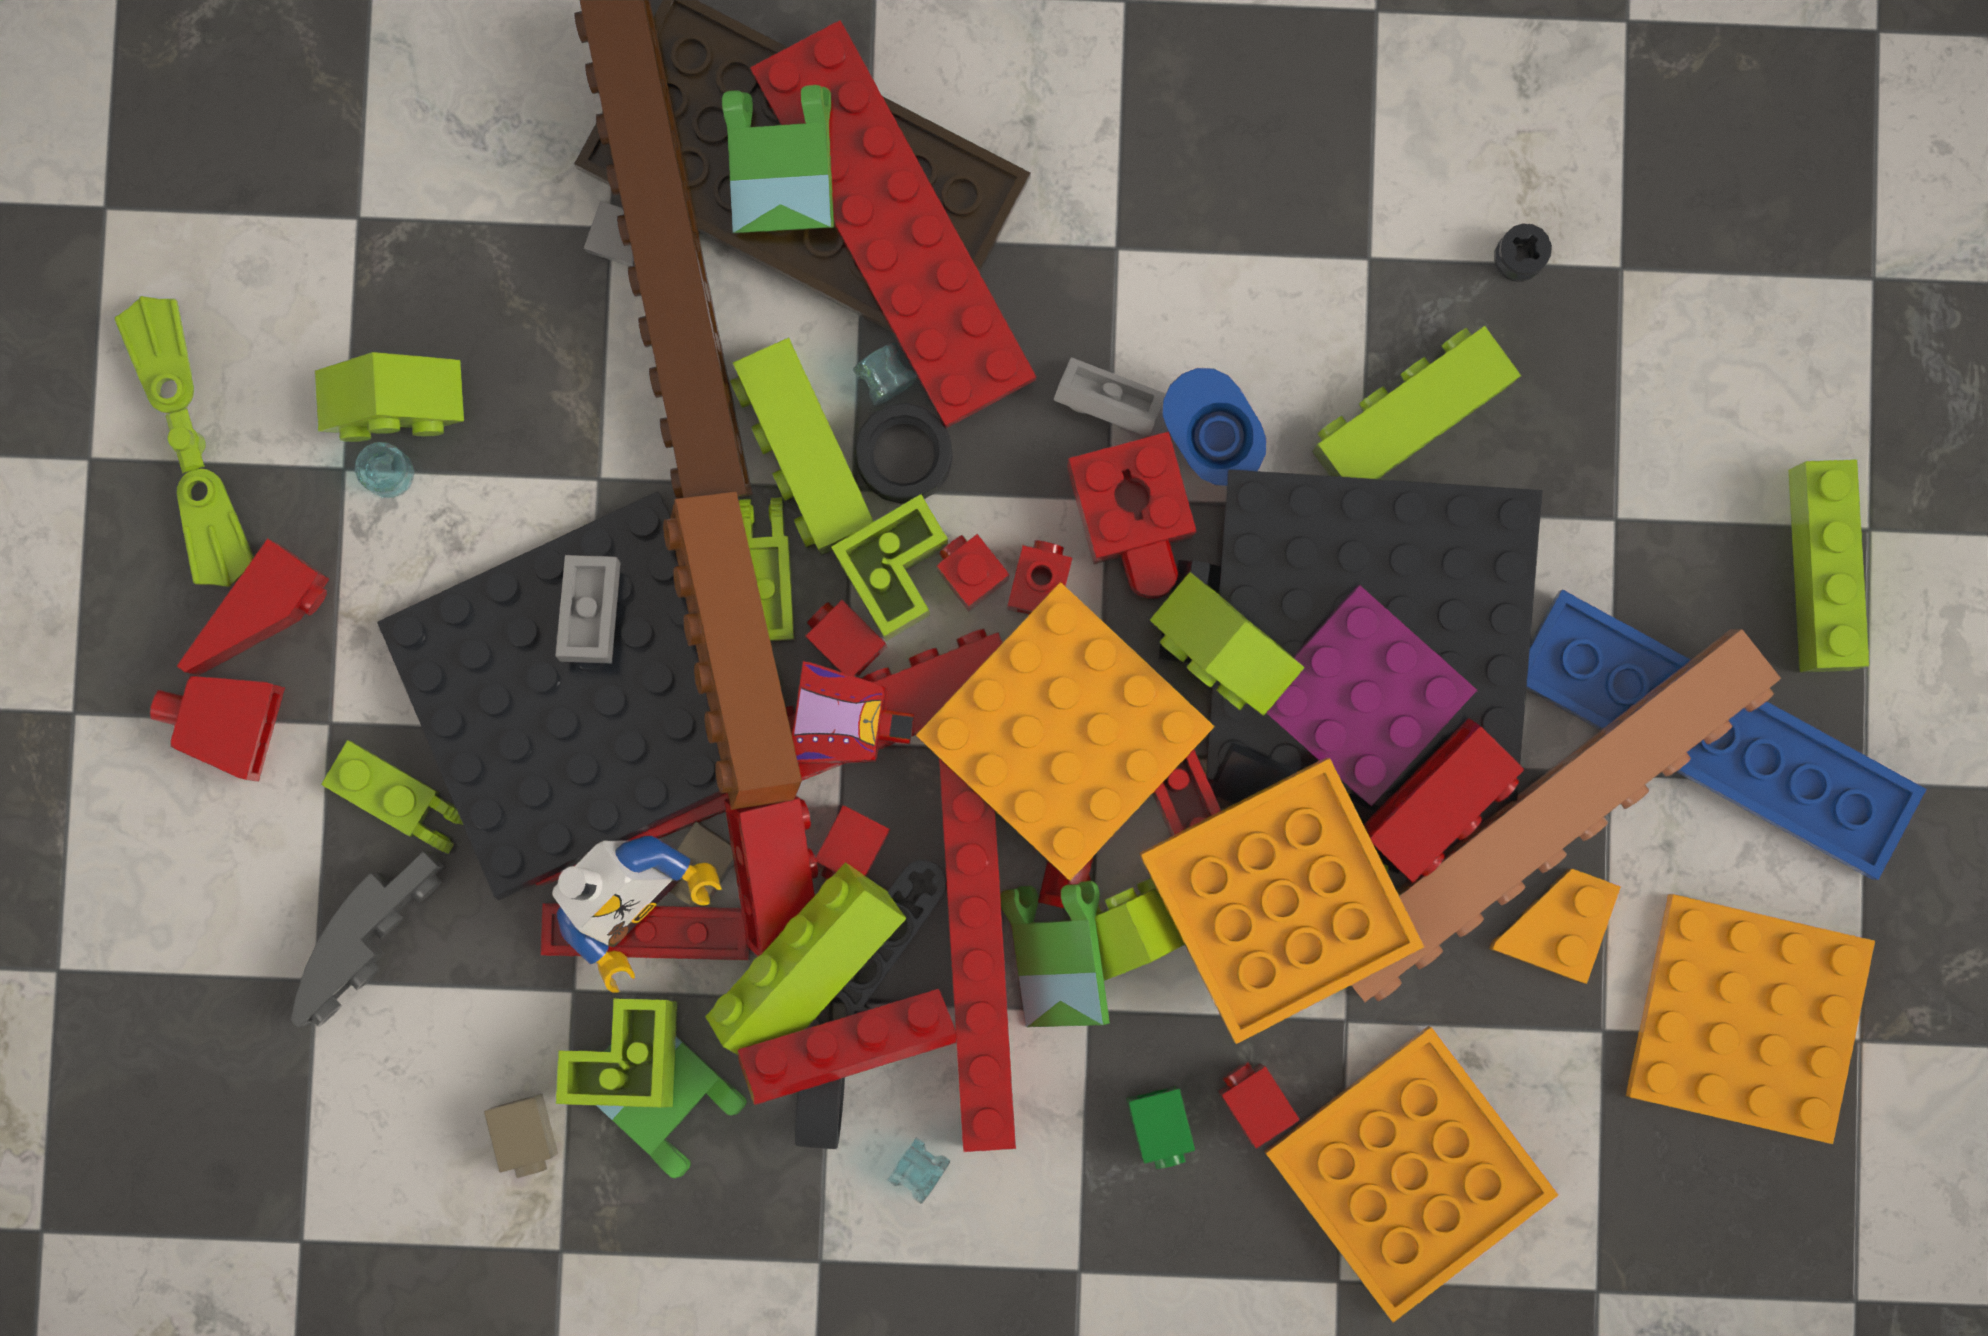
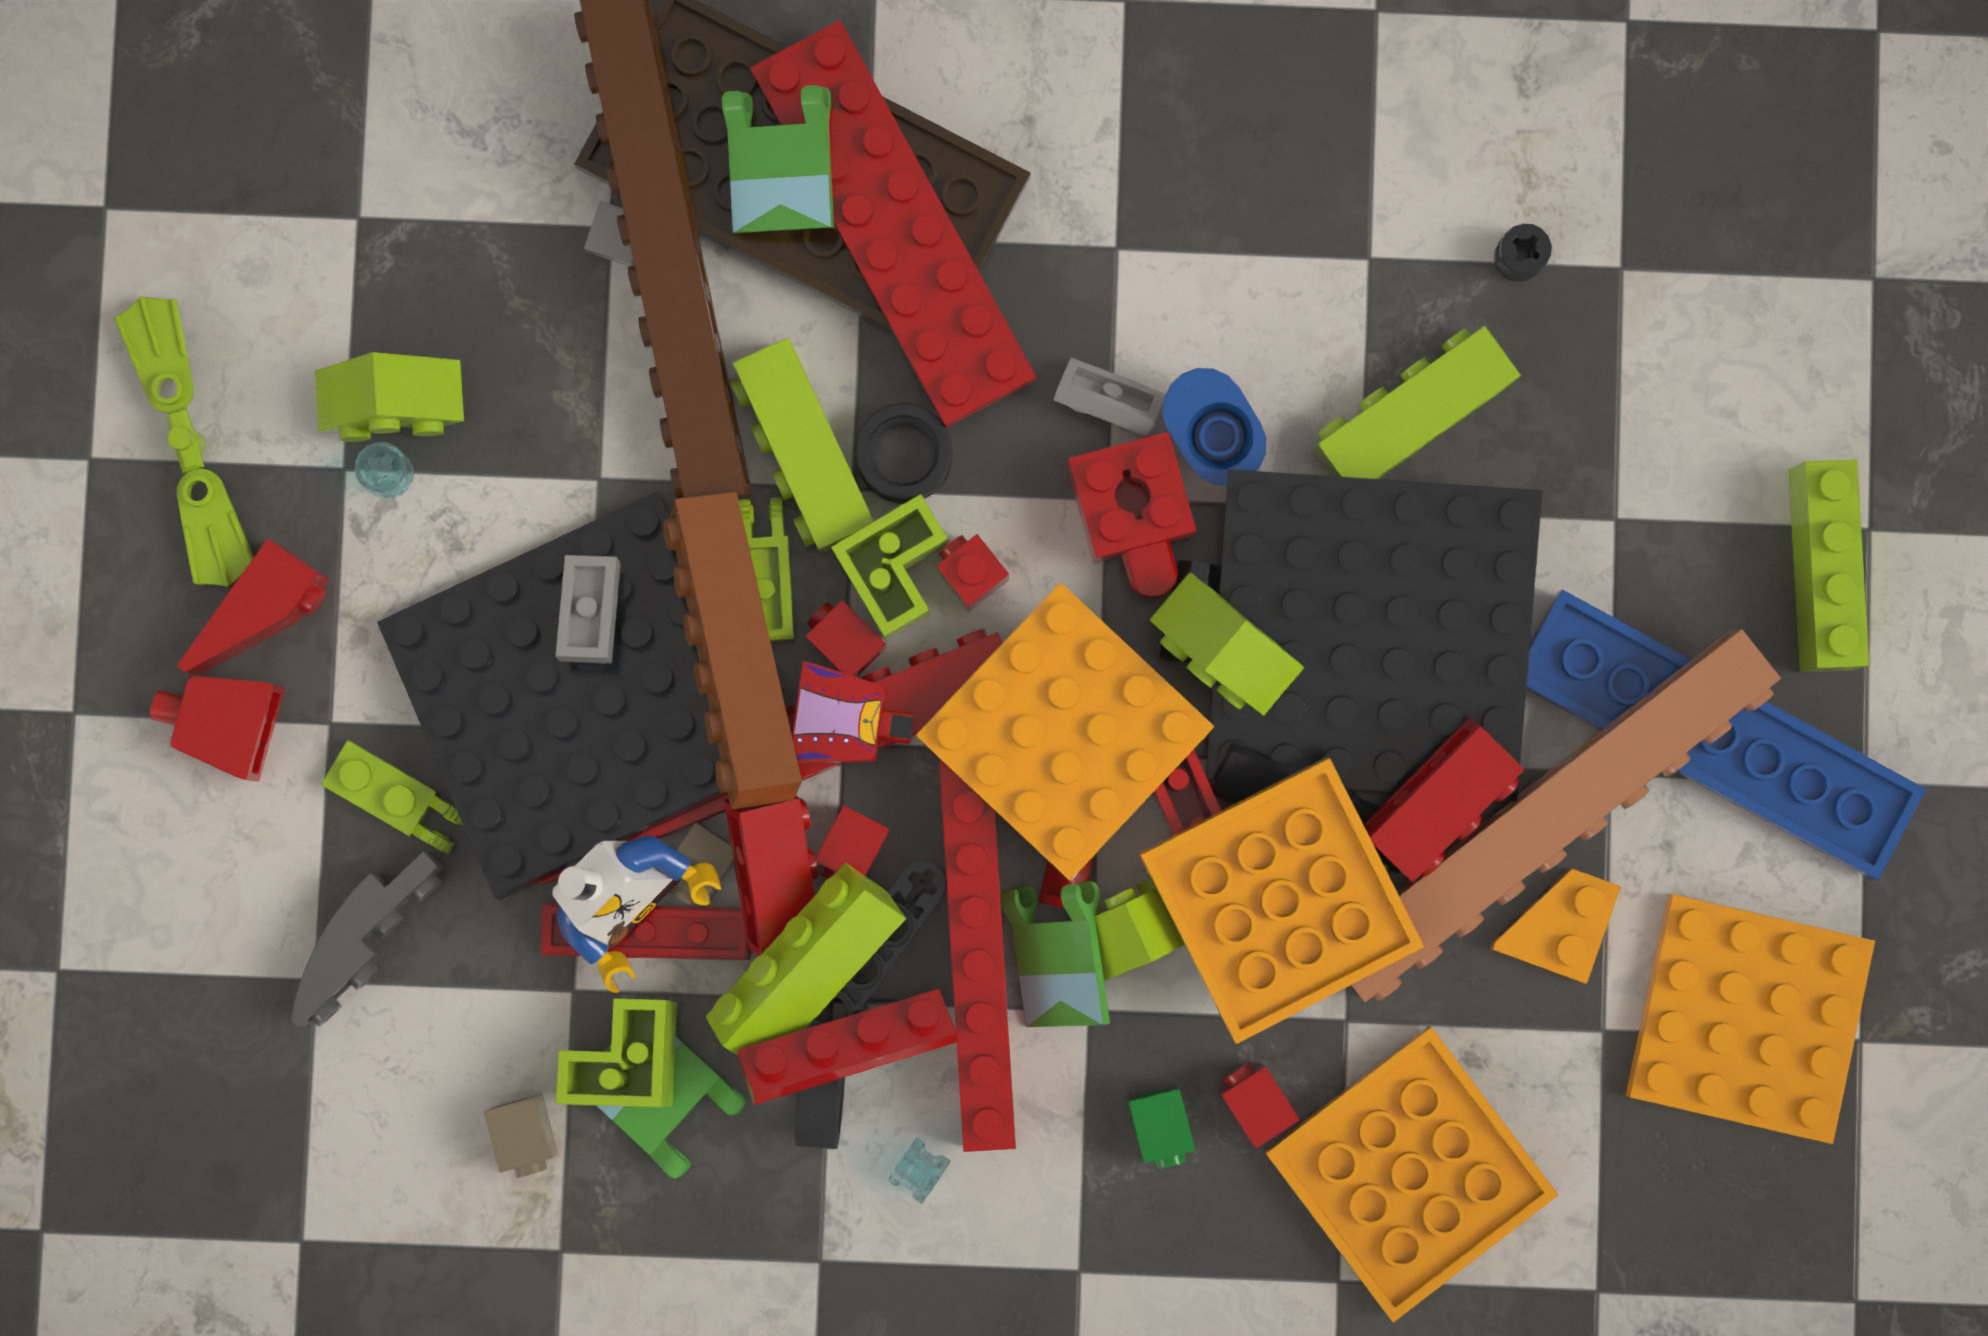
clear light blue wheel [853,343,917,405] -> none
red brick [1007,540,1073,615] -> none
magenta plate [1267,584,1477,806] -> none

